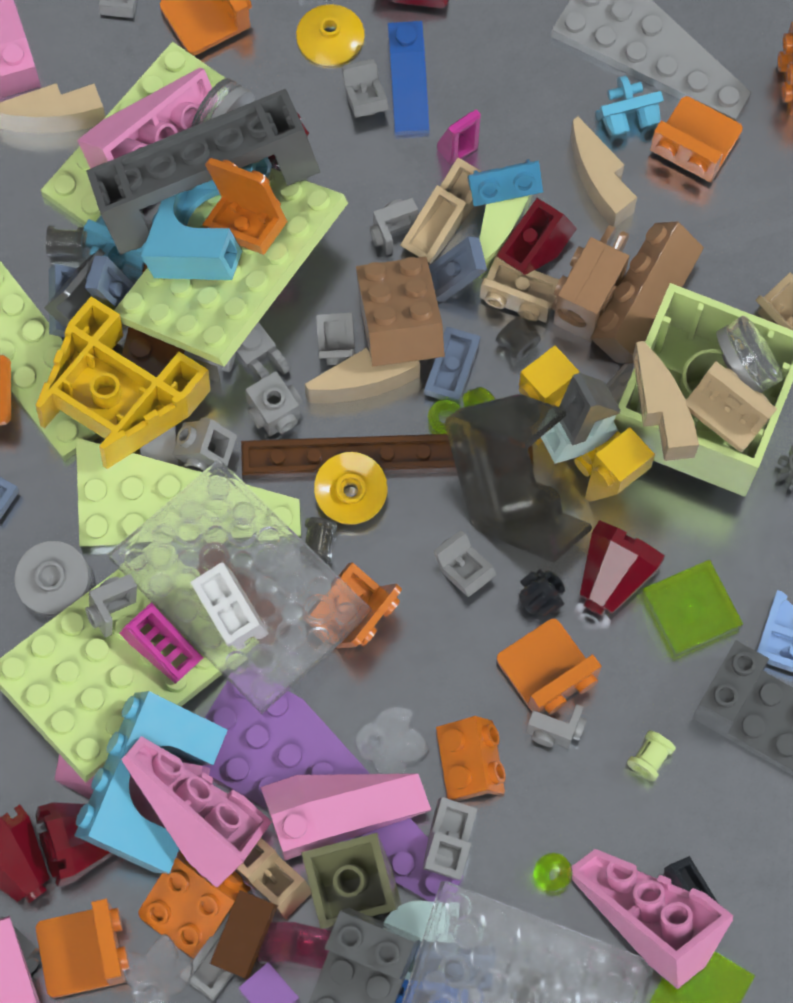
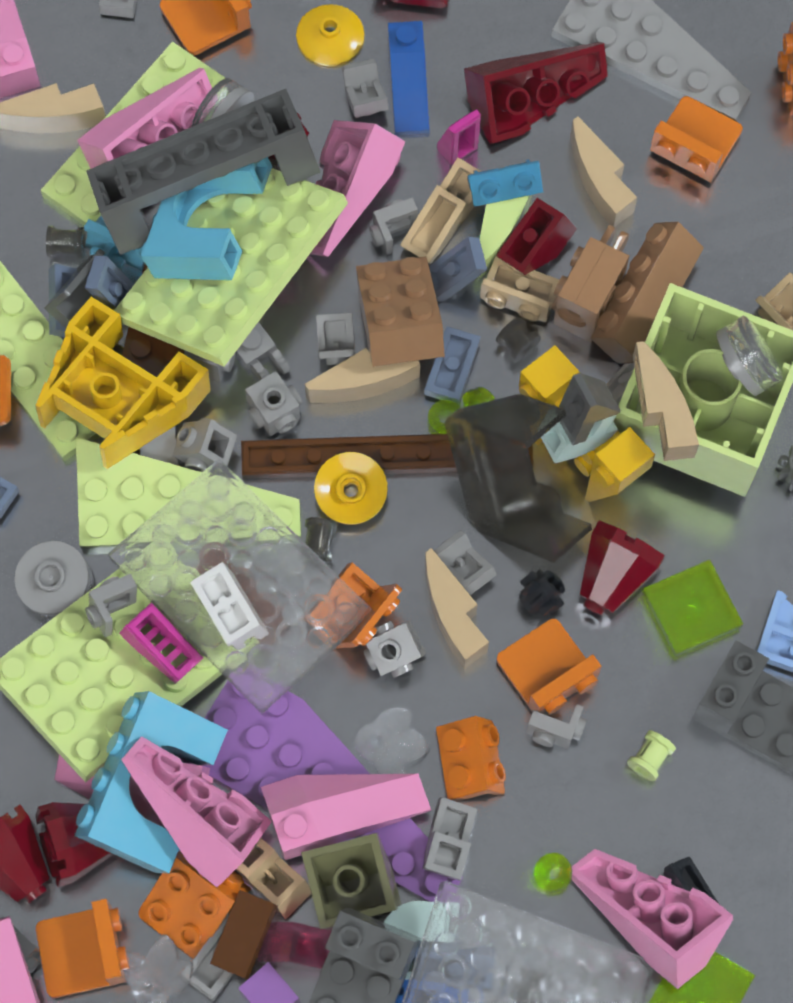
orange bracket [202,158,288,255] -> none
medium azure hips [595,76,664,137] -> none
tan bracket [686,361,777,452] -> none
none -> bright pink wedge [310,120,405,257]
none -> light grey brick [364,620,426,678]
none -> tan slope [425,548,489,670]
none -> dark red wedge [464,42,608,143]

